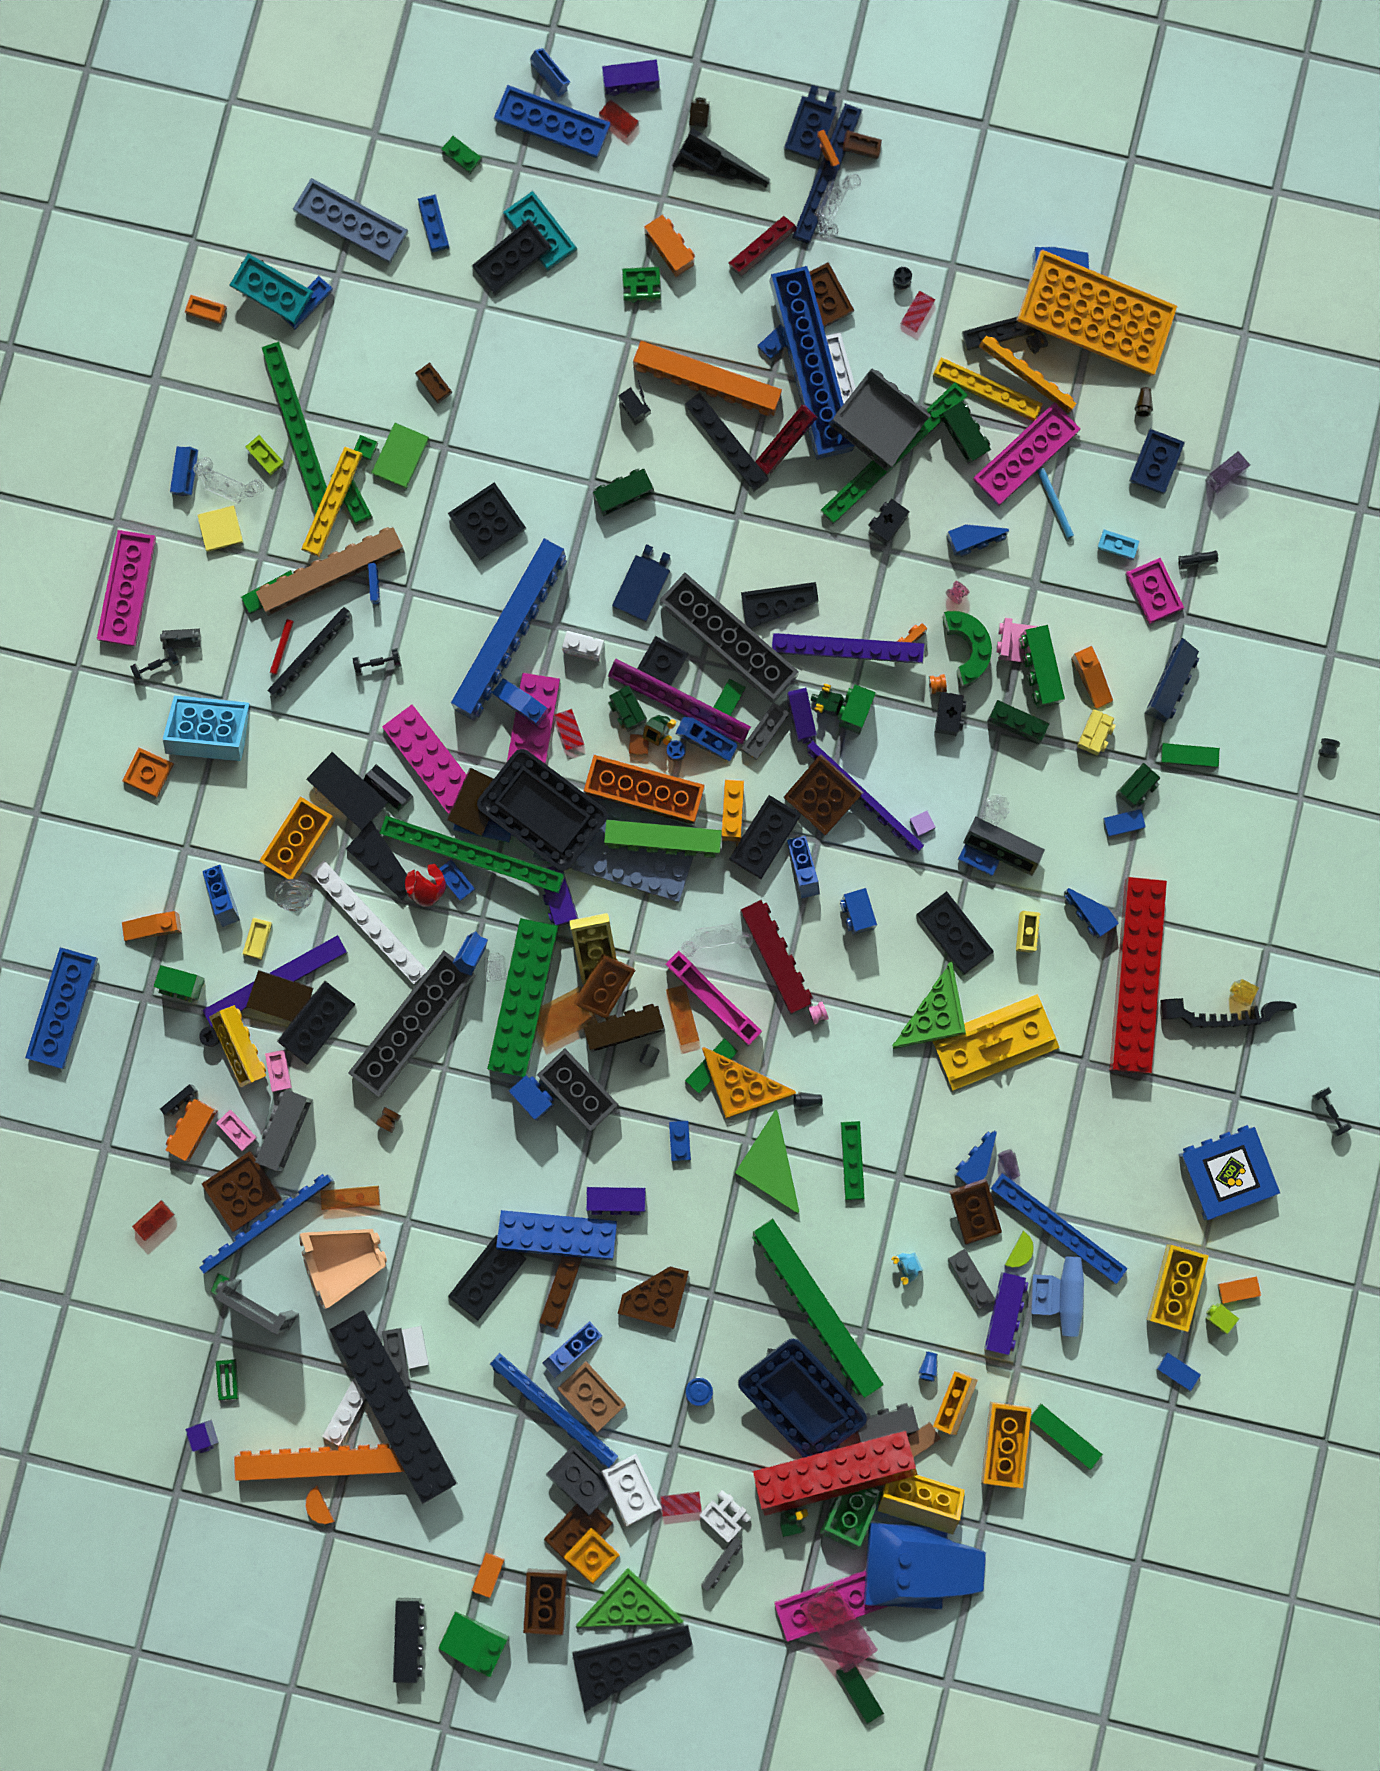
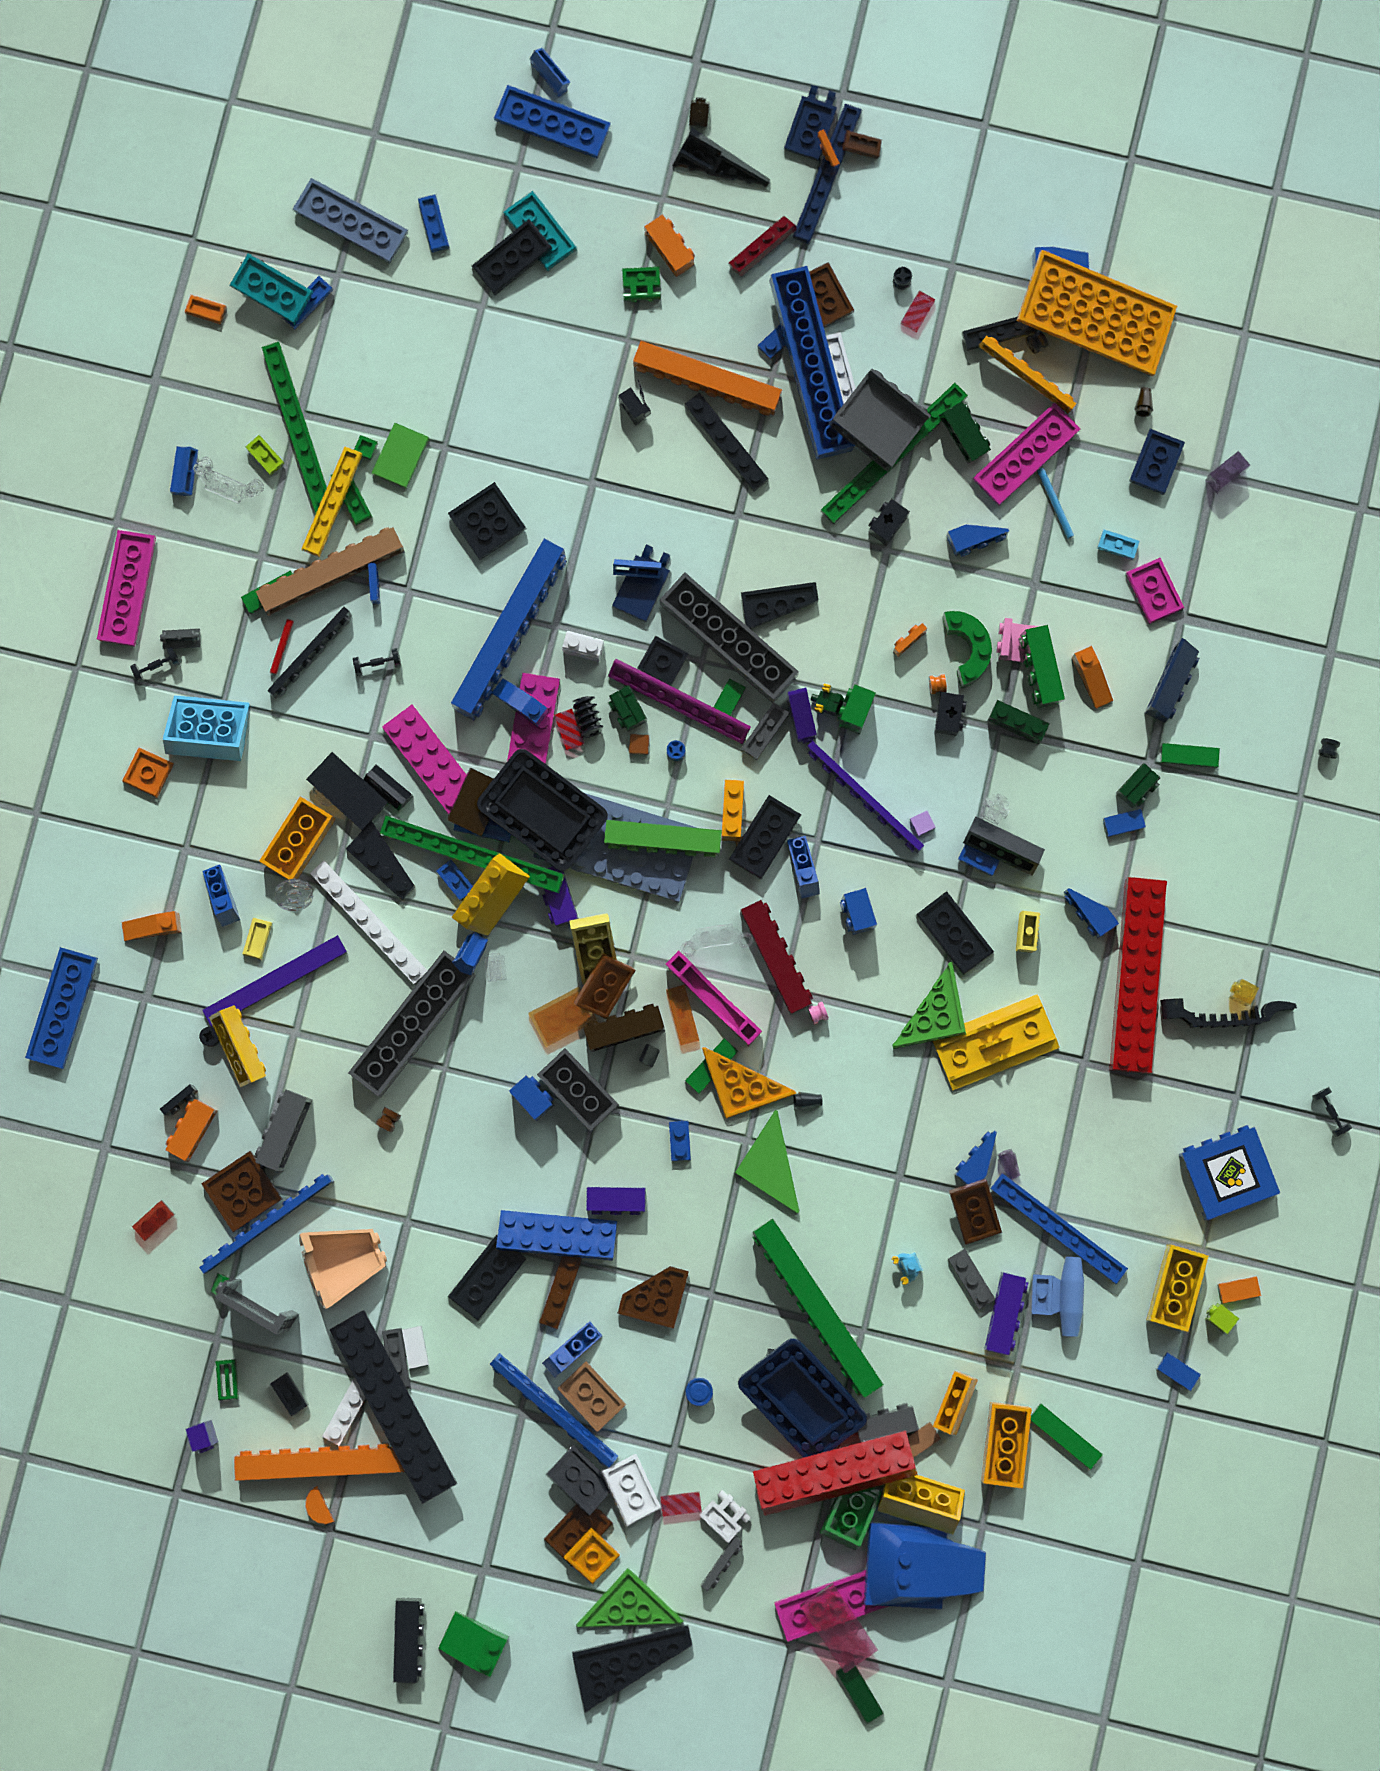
green brick [154,965,205,1002] -> none
light yellow tile [197,505,244,552] -> none
bright pink plate [216,1110,257,1151] -> none
dark brown tile [246,970,314,1022] -> none
bright pink plate [265,1050,292,1092] -> none
black tile [277,980,355,1065] -> none
clear orange tile [320,1186,381,1210] -> none
red piece [405,864,446,907] -> none
reddish brown plate [415,362,452,404] -> none
green plate [441,135,482,174] -> none
orange tile [472,1552,505,1598] -> none
green brick [487,918,559,1078] -> none
reddish brown brick [523,1569,568,1635] -> none
orange brick [583,755,705,825] -> none
dark green brick [593,469,654,517] -> none
clear red plate [599,99,639,138] -> none
dark purple brick [602,59,660,96] -> none
piece [642,715,676,746] -> none
blue slope [675,717,738,761] -> none
dark red plate [755,405,817,475] -> none
dark purple plate [772,633,925,664] -> none
dark green piece [780,1508,808,1537] -> none
reddish brown plate [783,754,864,836] -> none
clear plate [814,173,861,239] -> none
green tile [840,1121,865,1200] -> none
blue cone [918,1351,938,1382] -> none
yellow tile [933,357,1043,422] -> none
clear pink wheel [945,581,970,605] -> none
lime tile [1004,1231,1034,1267] -> none
light yellow brick [1077,709,1115,756] -> none
black pin [1178,550,1219,568] -> none
none -> black plate [270,1372,309,1417]
none -> yellow slope [452,853,530,936]
none -> black piece [572,696,603,738]
none -> blue piece [613,559,662,579]

